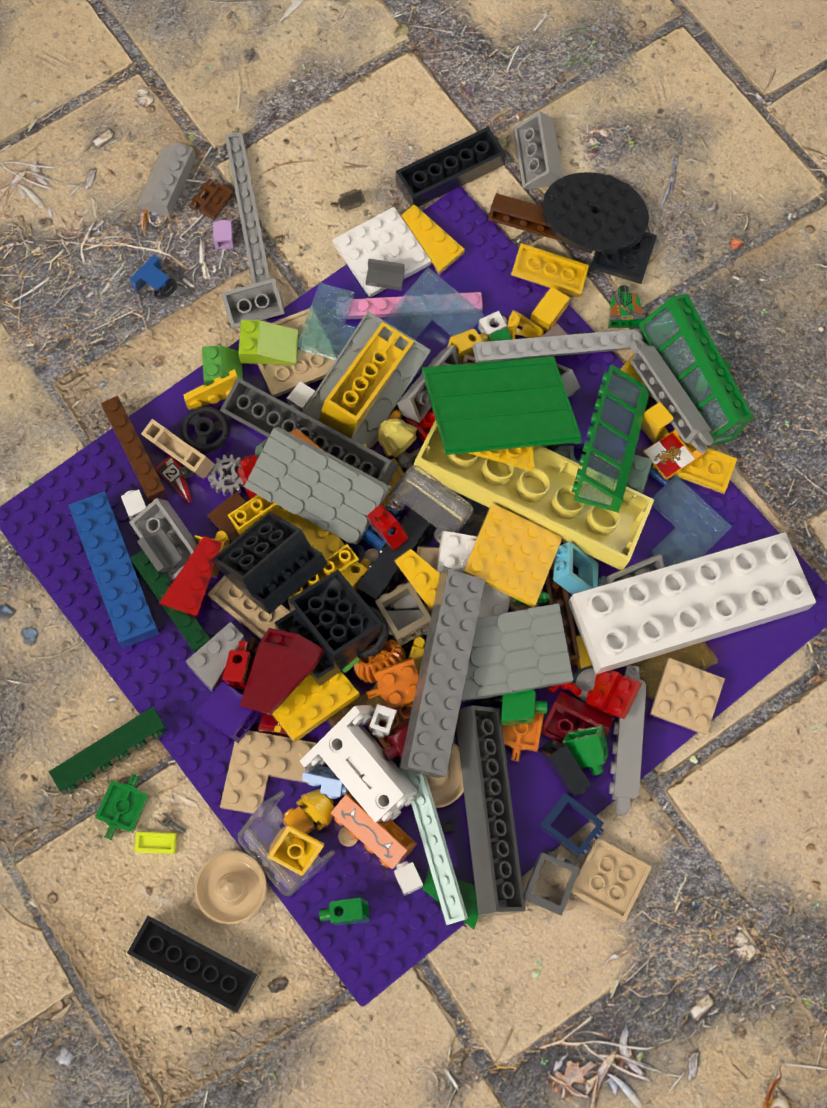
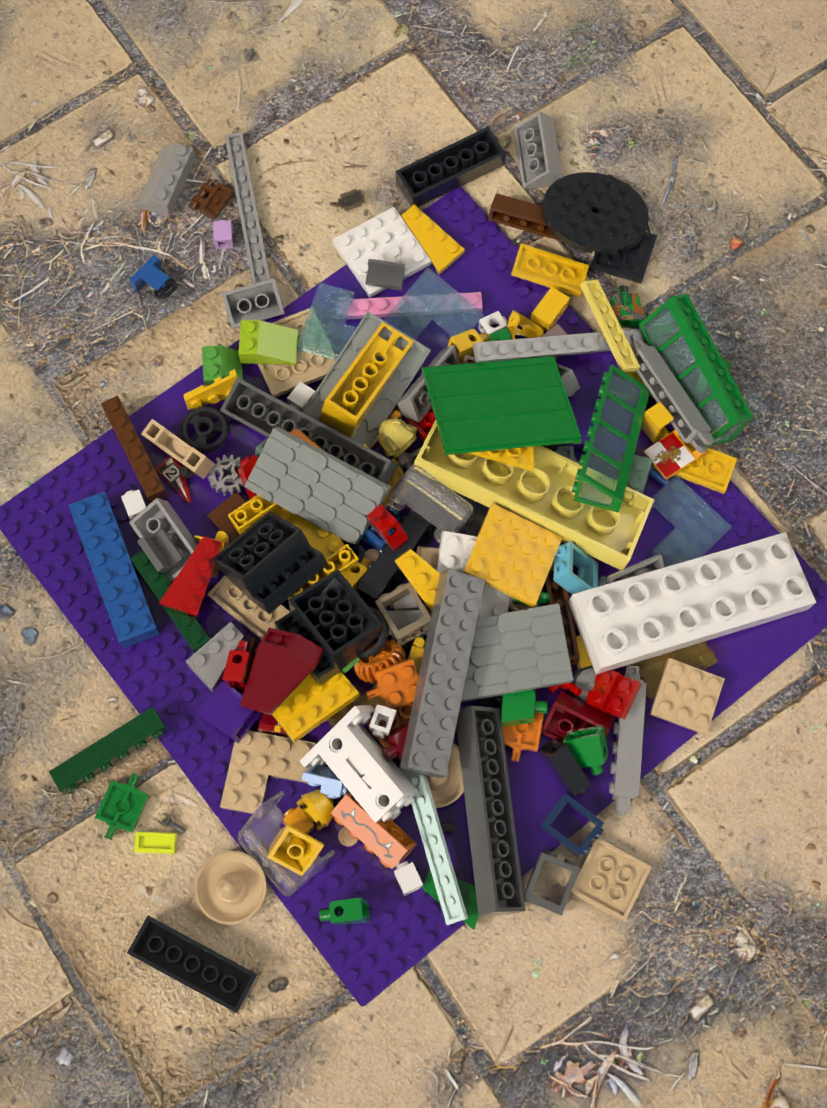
none -> light yellow tile [580,280,640,373]

